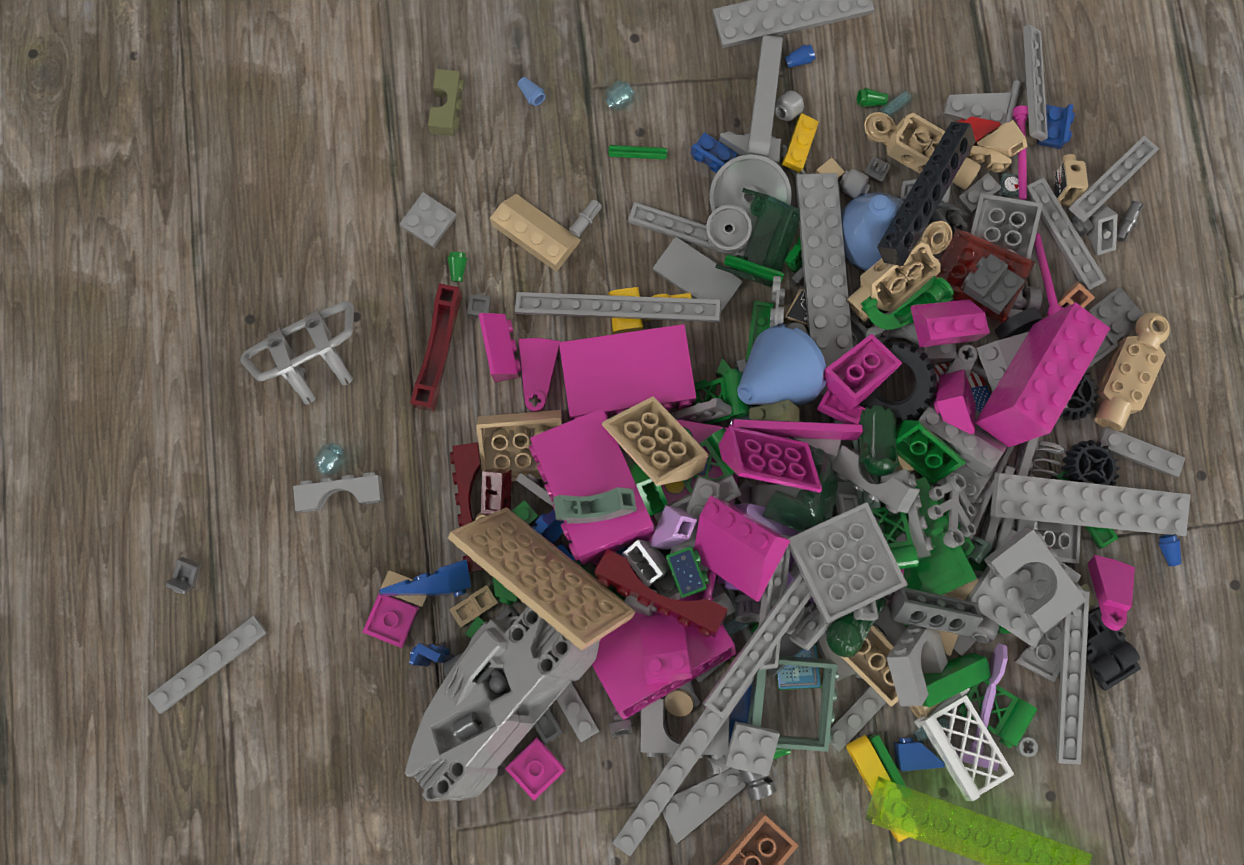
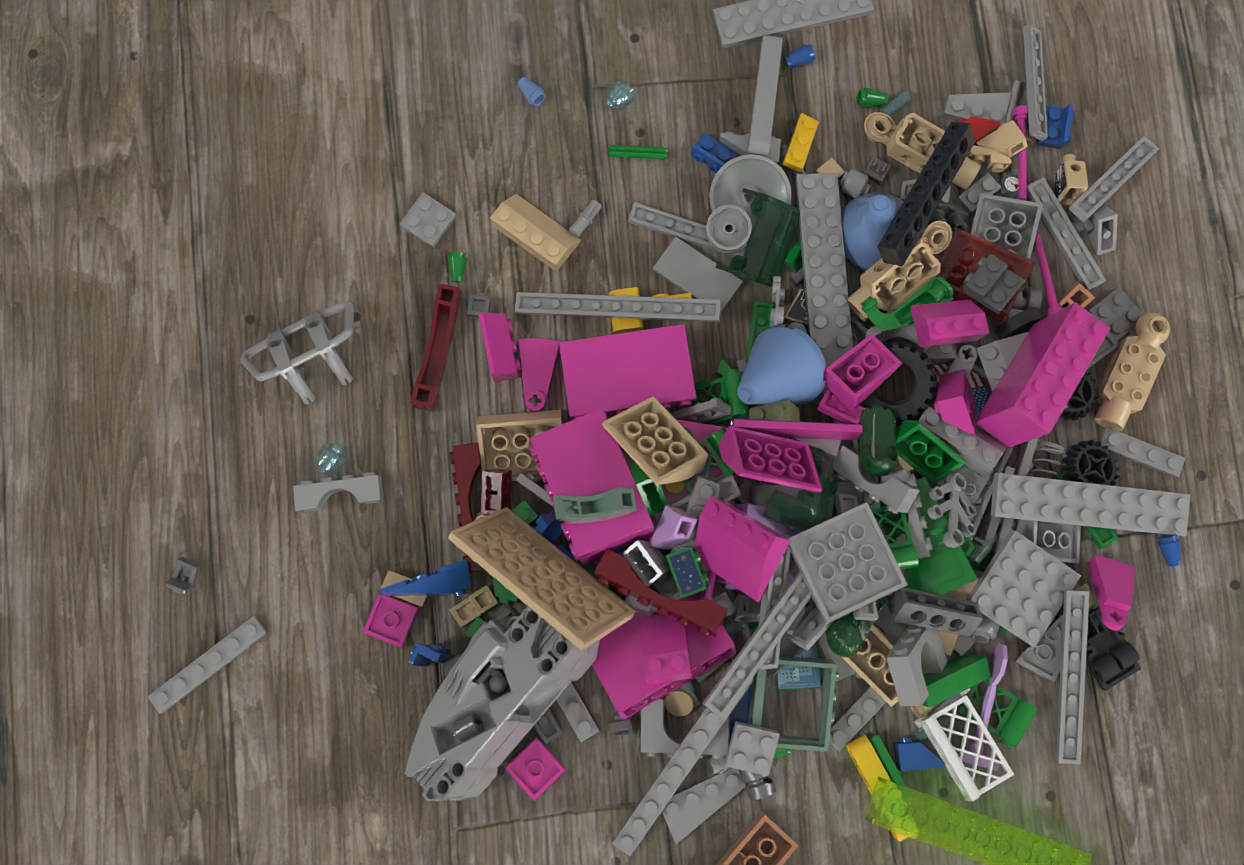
olive arch [428,69,465,136] -> none
green axle [724,254,784,282] -> none
light grey head [774,91,804,121] -> none
light grey arch [984,528,1087,633] -> none
light grey bush [1015,736,1038,757] -> none
flat silver pin [1117,201,1144,242] -> none

